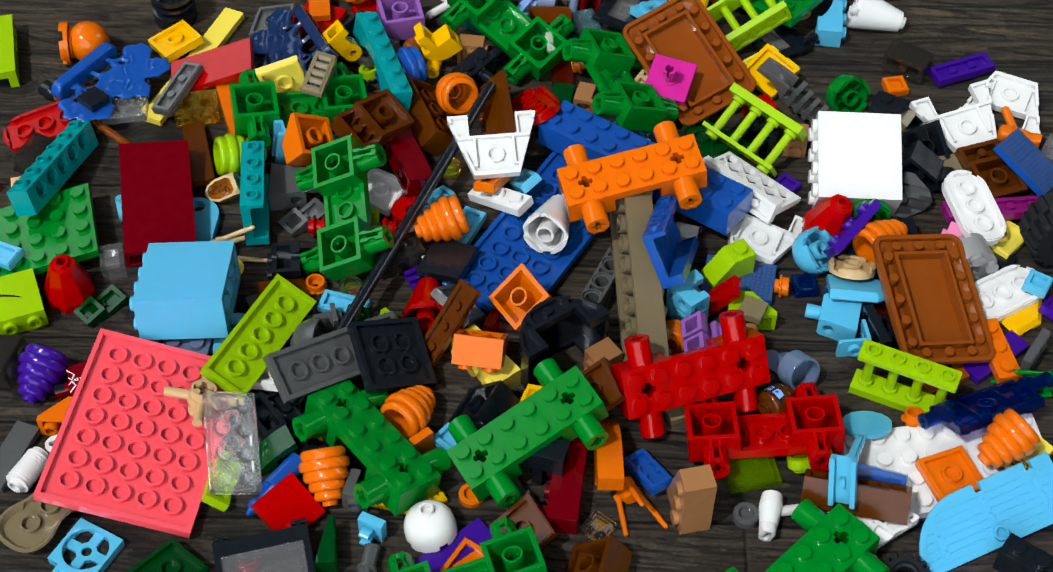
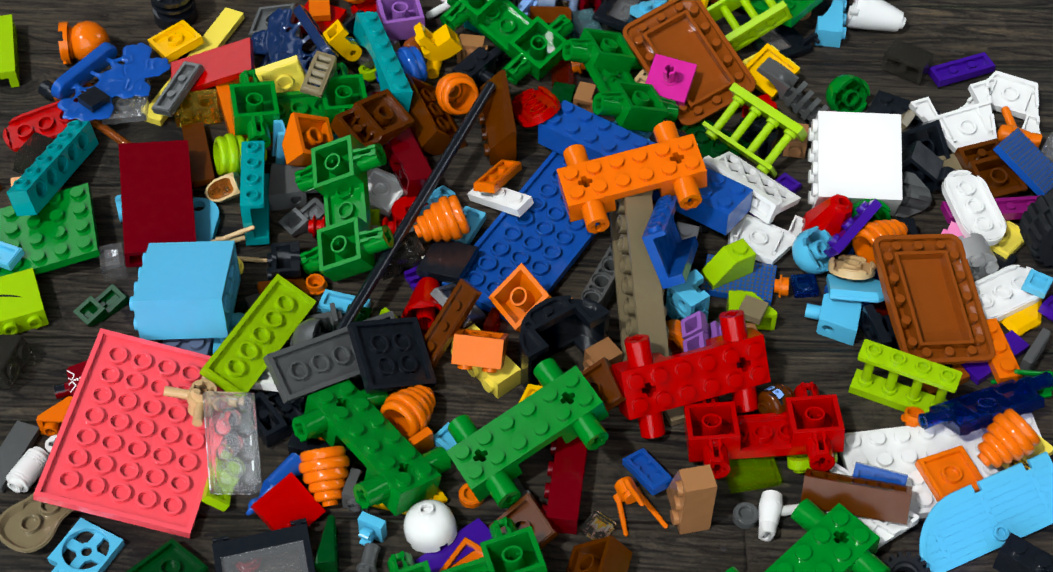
dark purple piece [17,344,69,405] -> none
red cone [44,254,97,315] -> none
dark green slope [246,424,299,479] -> none
clear smoke tile [339,276,363,296] -> none
clear yellow tile [443,157,461,178] -> none
white wing [447,110,535,180] -> none
black slope [447,380,520,430] -> none
medium azure tile [508,168,542,194] -> none
black brick [522,438,570,485] -> none
white cone [523,194,570,254] -> none
orange slope [593,419,624,490] -> none
red tile [707,275,741,317] -> none
sand blue piece [766,349,820,390] -> none
medium azure piece [828,411,892,509] -> none
medium azure bracket [835,319,872,357] -> none
orange tile [881,75,909,96] -> none

